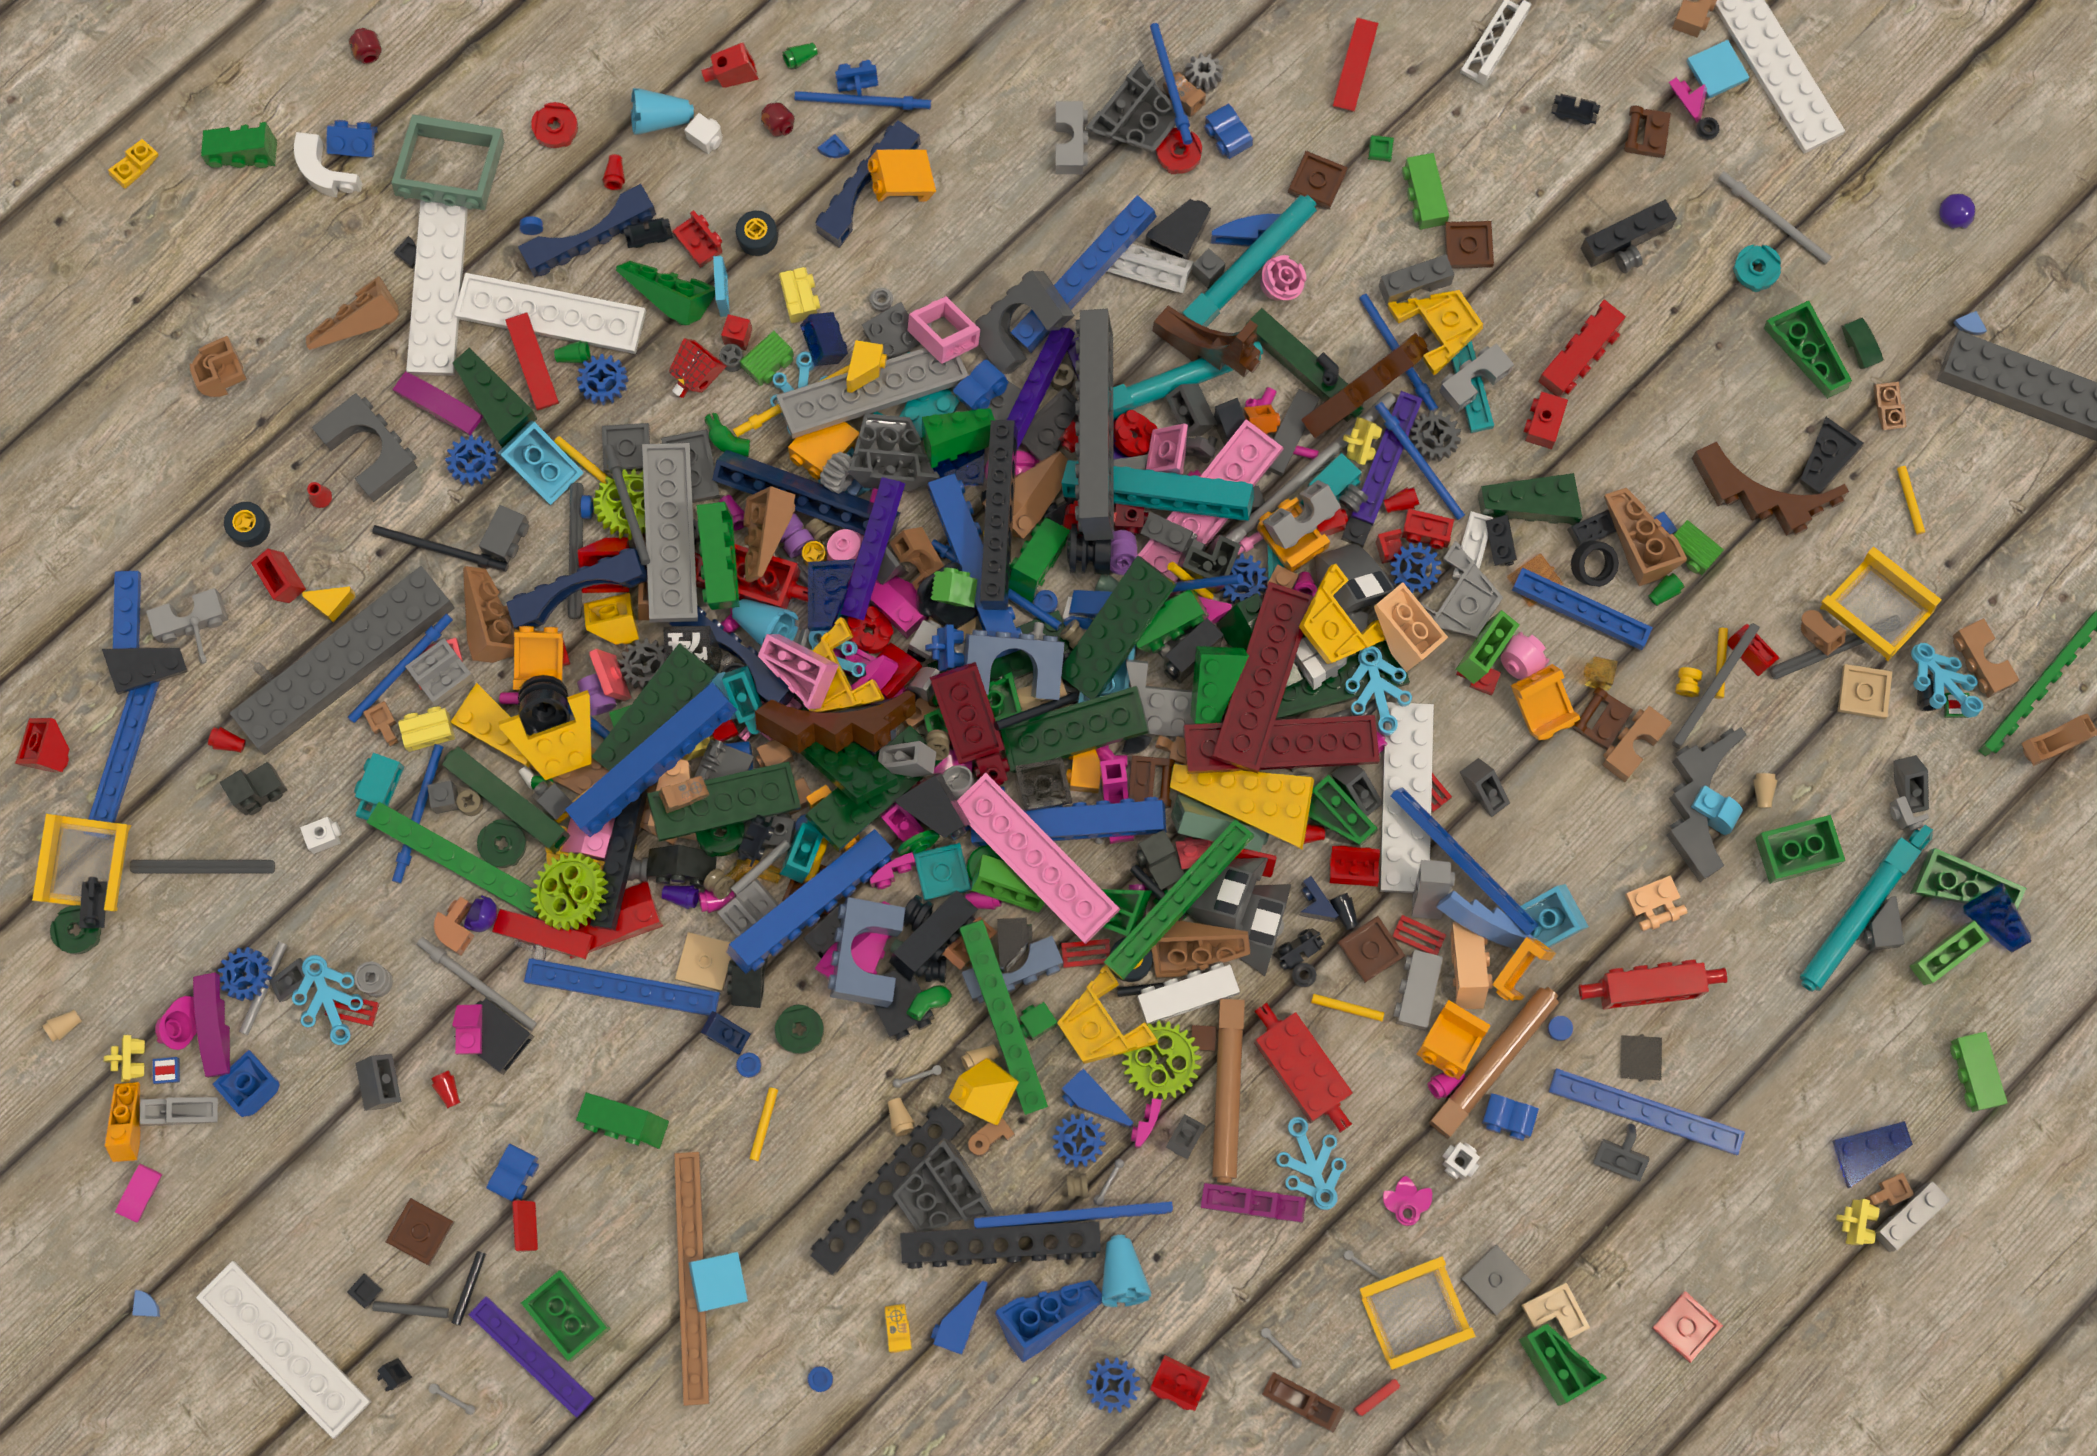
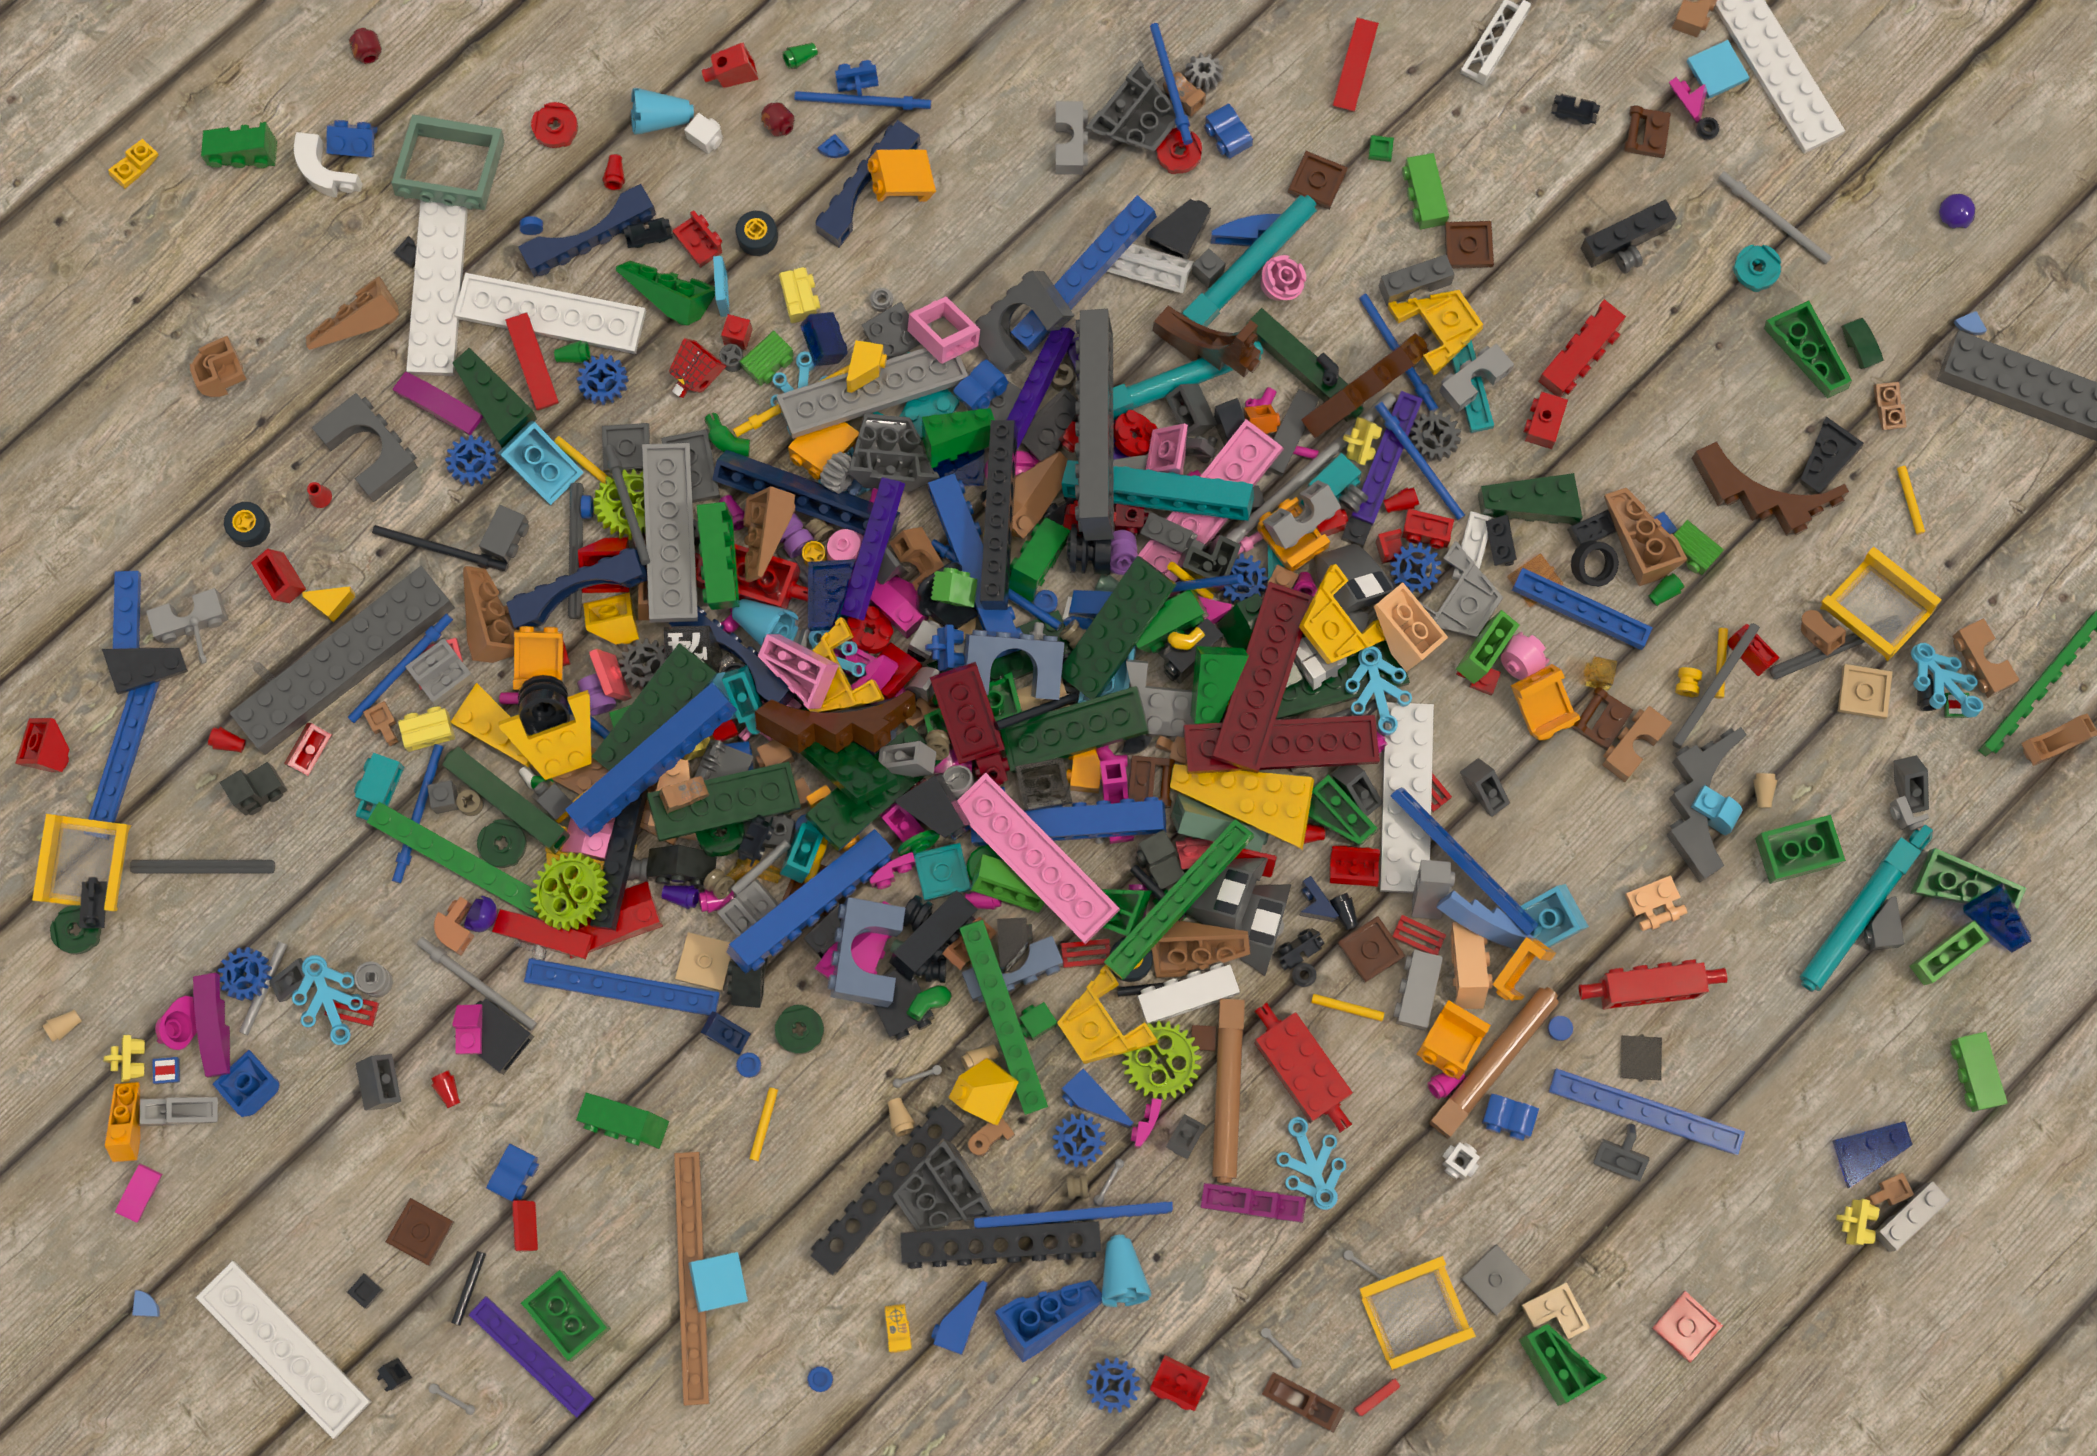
white brick [300,817,342,854] -> none
dark grey bar [373,1301,449,1318] -> none
dark pink plate [1383,1176,1432,1226] -> none
none -> slope [284,723,332,776]
none -> yellow arm [1168,627,1205,650]

